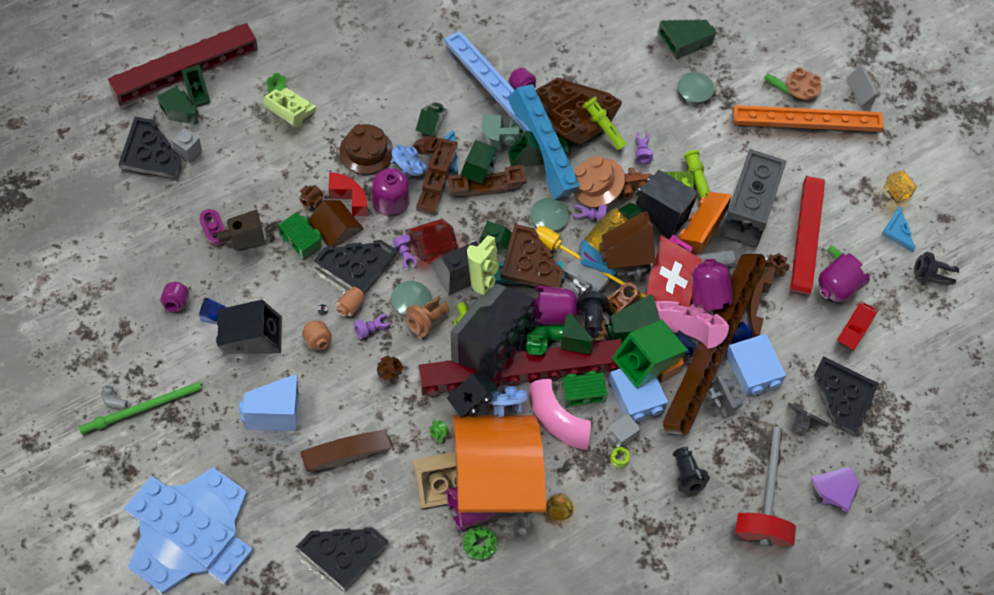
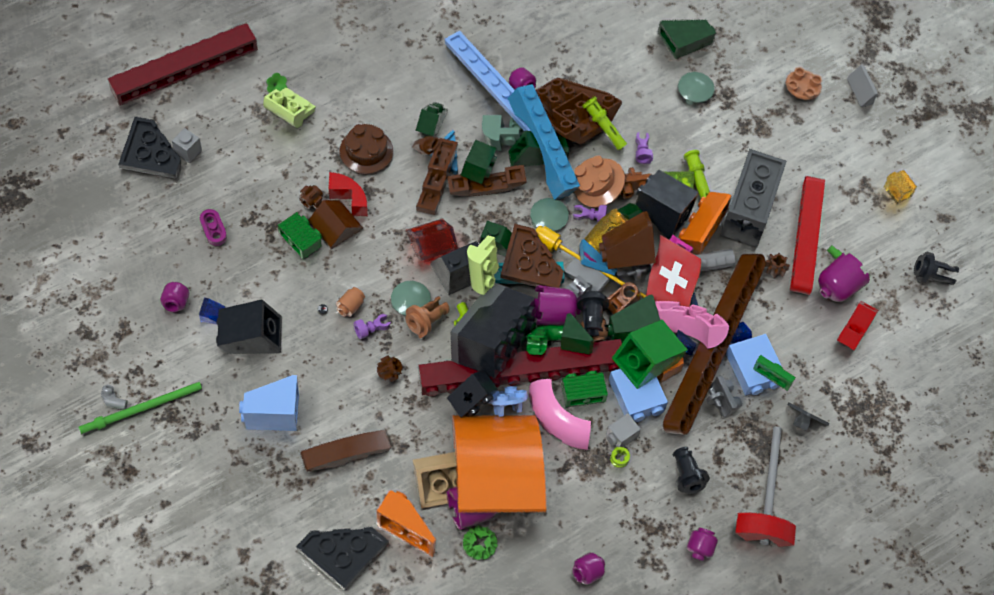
light blue plate [123,467,253,595] -> none
dark green slope [157,86,199,124] -> none
dark green slope [181,65,210,106] -> none
dark brown torso [217,210,266,250] -> none
nougat head [302,320,332,351] -> none
black plate [313,240,397,293] -> none
magenta cylinder [372,168,410,216] -> none
light blue plate [391,144,427,179] -> none
medium lavender piece [393,234,417,271] -> none
bright green plate [429,420,449,443] -> none
clear yellow cone [546,493,574,521] -> none
magenta cylinder [691,259,733,310] -> none
orange plate [733,105,884,132] -> none
reddish brown slope [747,267,776,338] -> none
bright green helmet [764,73,792,95] -> none
medium lavender slope [811,467,859,513] -> none
black plate [814,356,879,436] -> none
dark azure tile [882,206,916,252] -> none
none -> orange slope [377,490,436,557]
none -> magenta head [572,552,605,585]
none -> magenta head [687,527,718,561]
none -> green plate [753,355,796,391]

